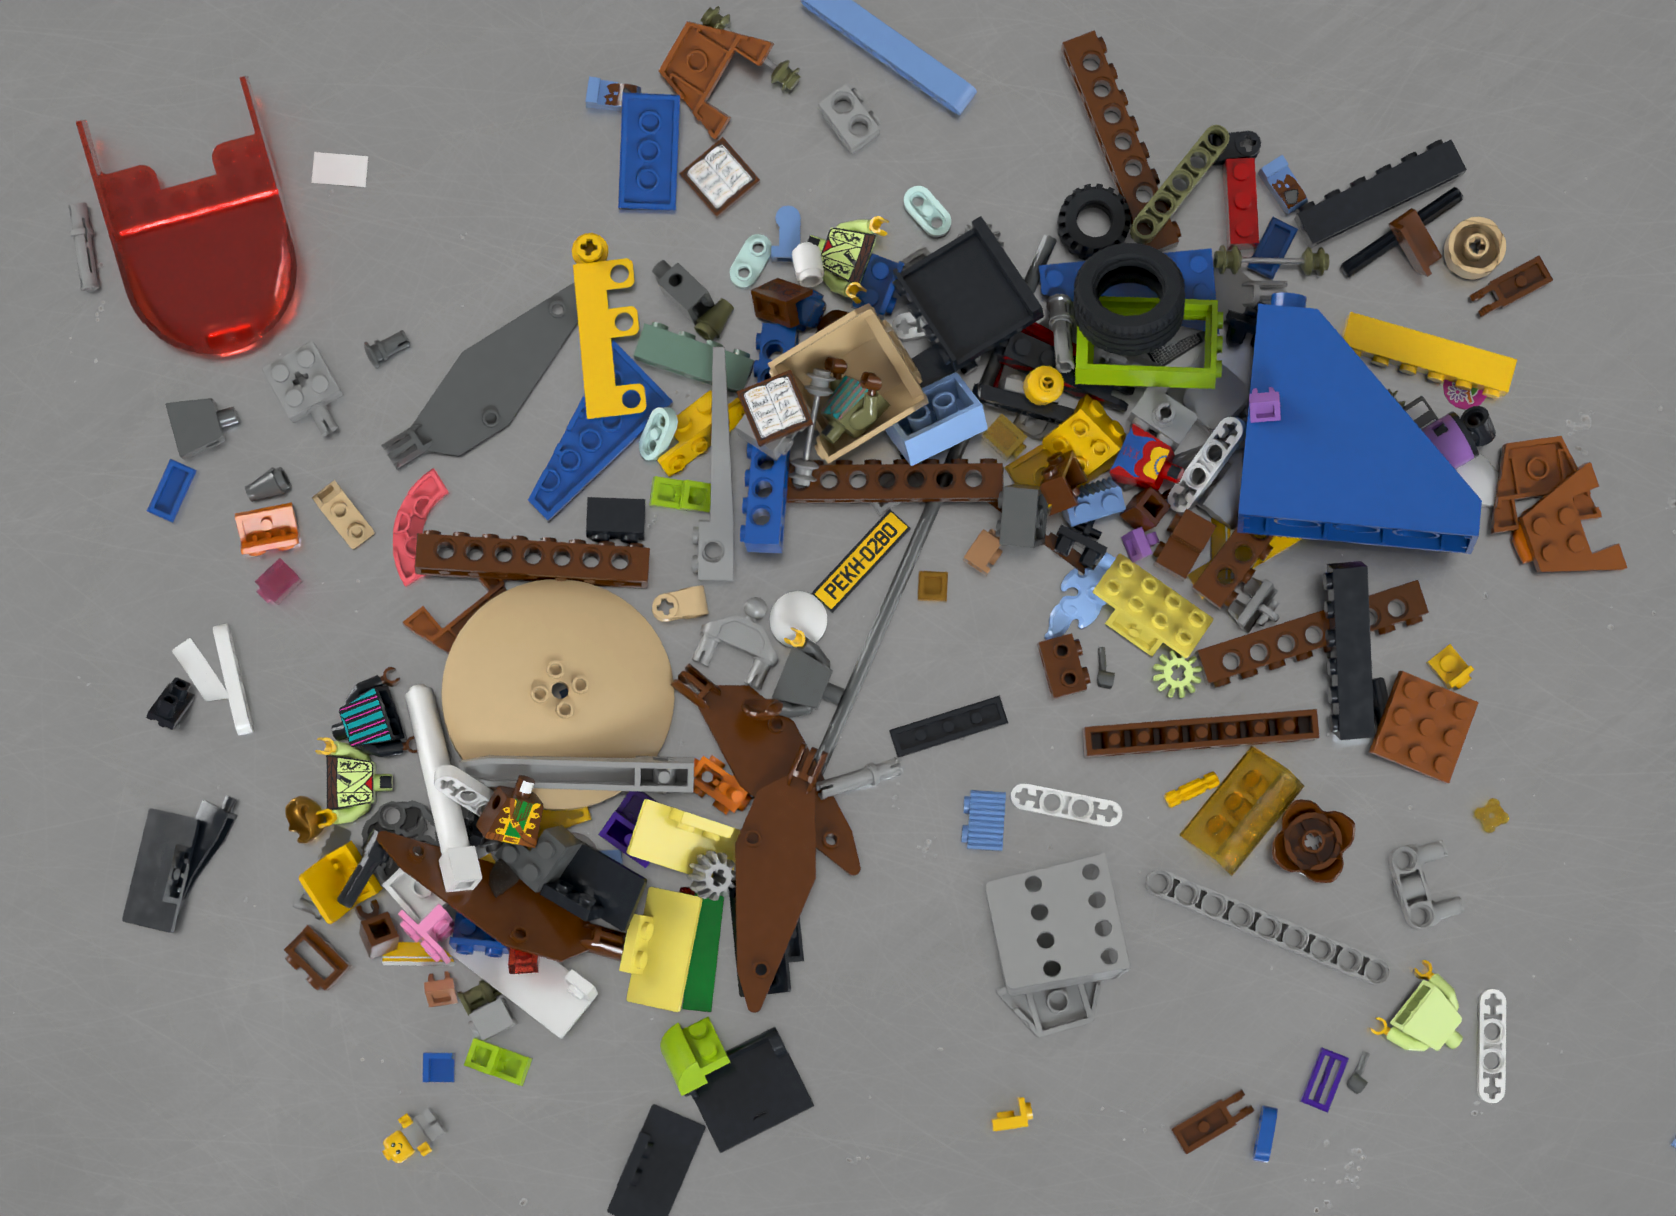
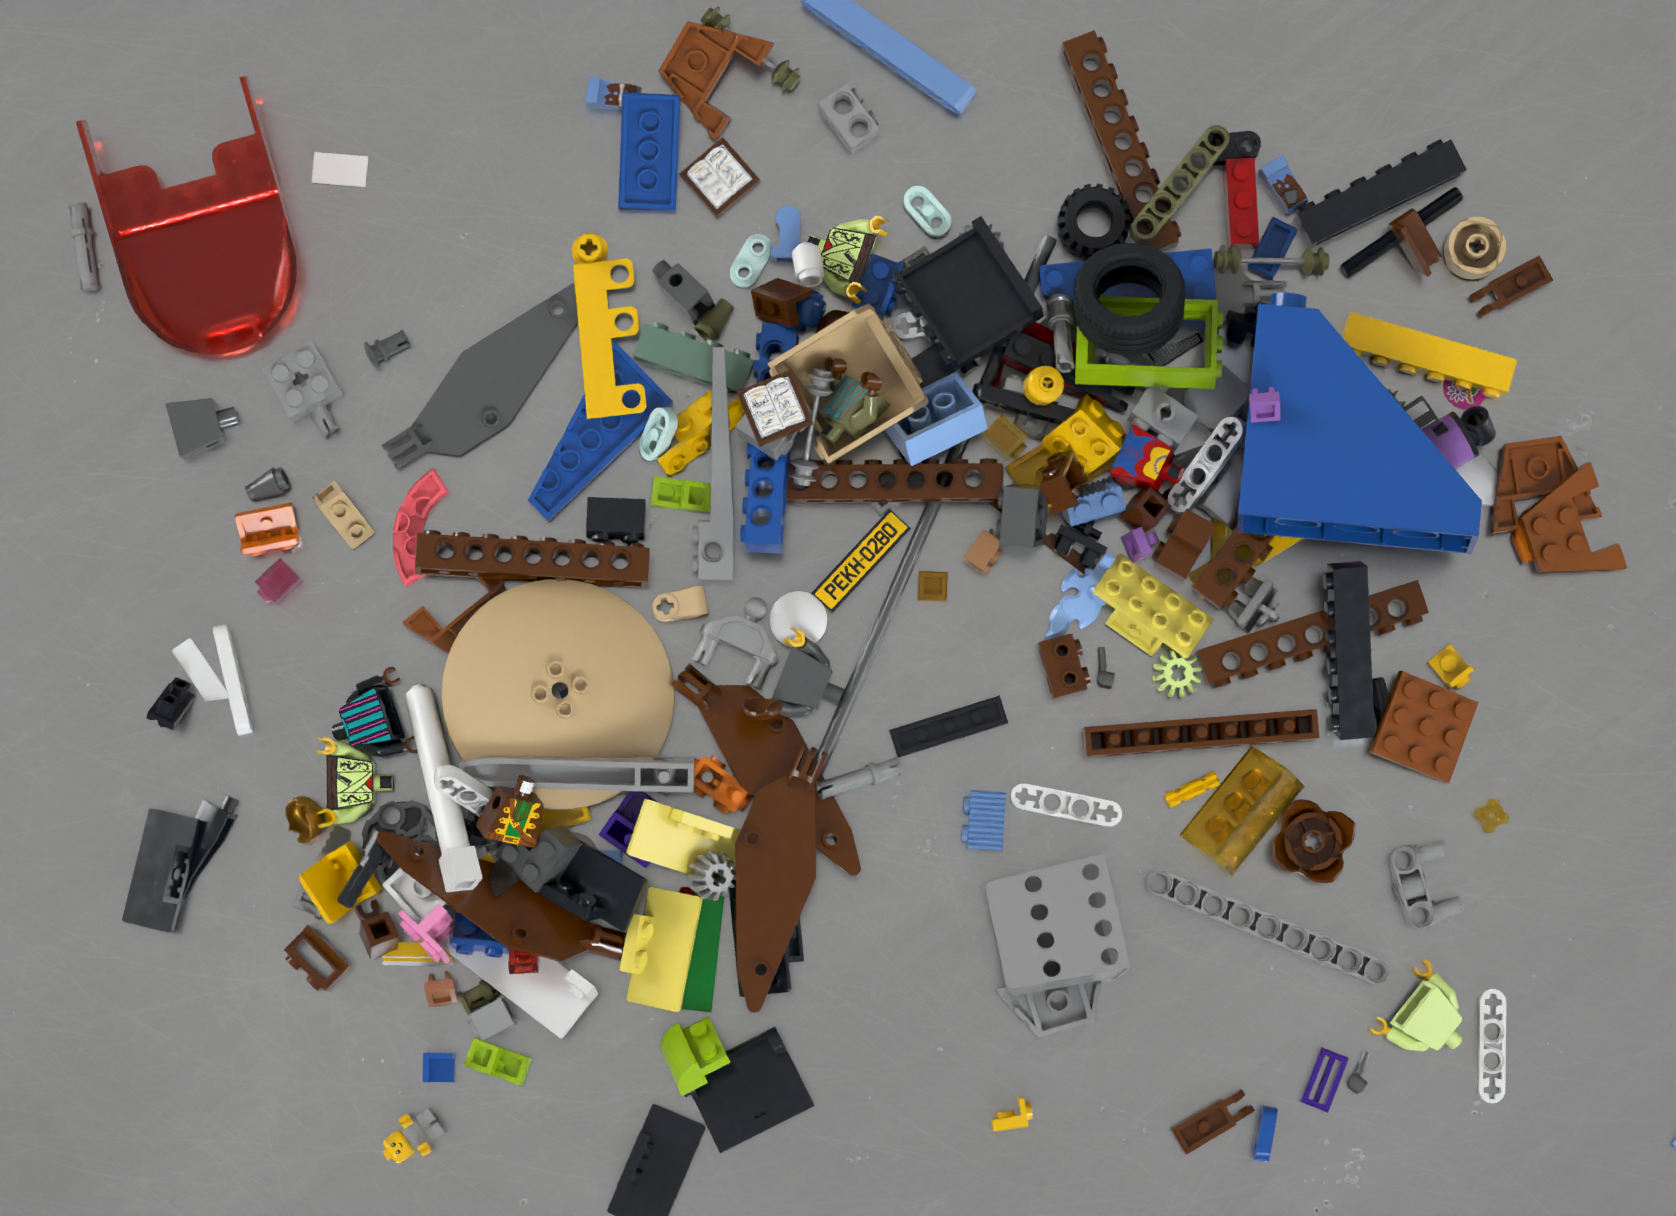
blue tile [147,459,197,523] -> none

